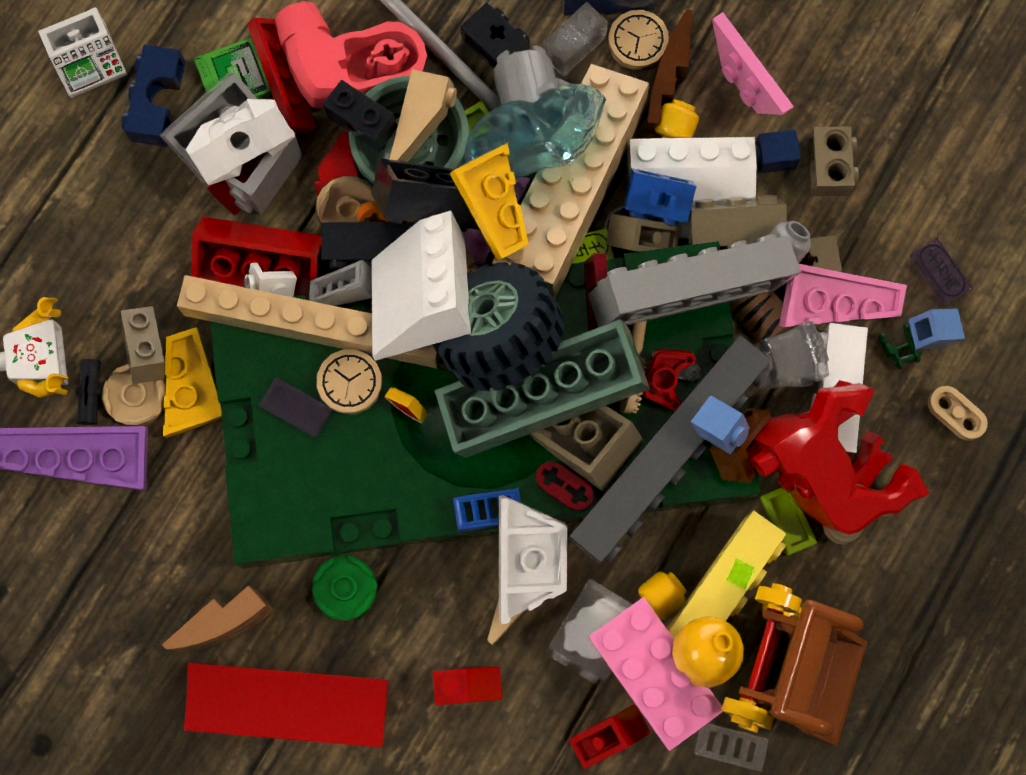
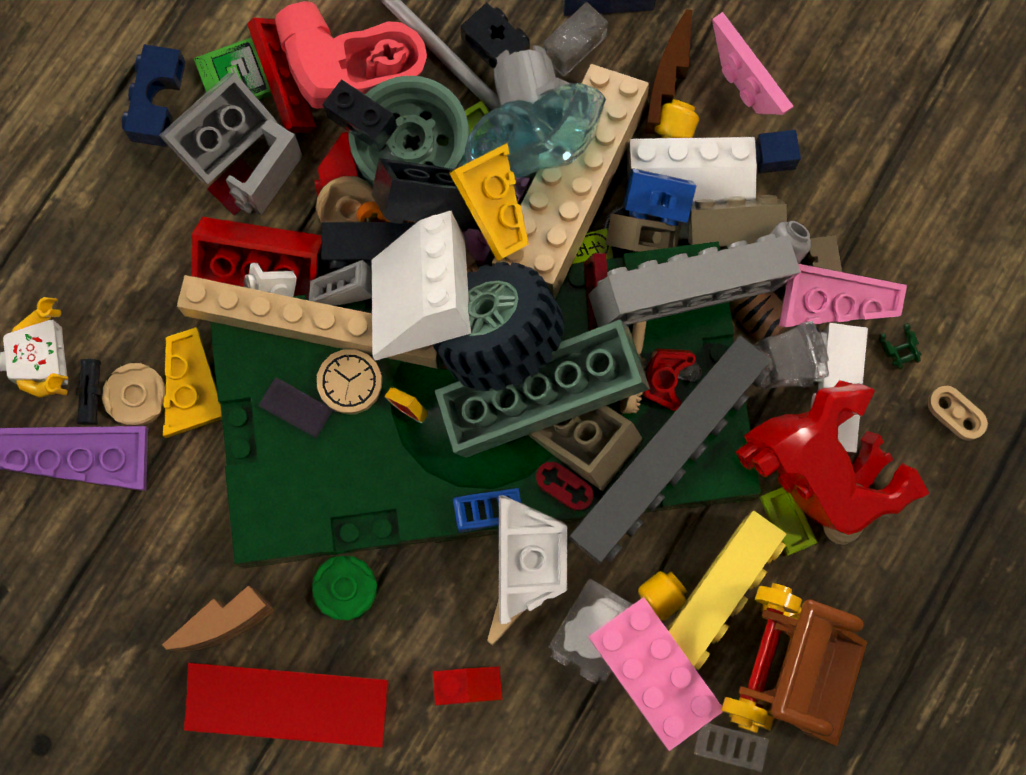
white slope [38,7,128,98] -> none
dark tan brick [121,306,165,385] -> none
white piece [186,98,295,185] -> none
tan slope [389,69,457,162] -> none
red slope [568,703,651,769] -> none
tan tile [608,10,669,70] -> none
yellow cylinder [672,616,744,688] -> none
medium blue brick [691,395,750,455] -> none
reddish brown bracket [710,408,771,483] -> none
clear neon green window [726,559,755,589] -> none
dark tan brick [808,126,859,196] -> none
medium blue brick [908,309,965,349] -> none
tile [909,237,973,307] -> none

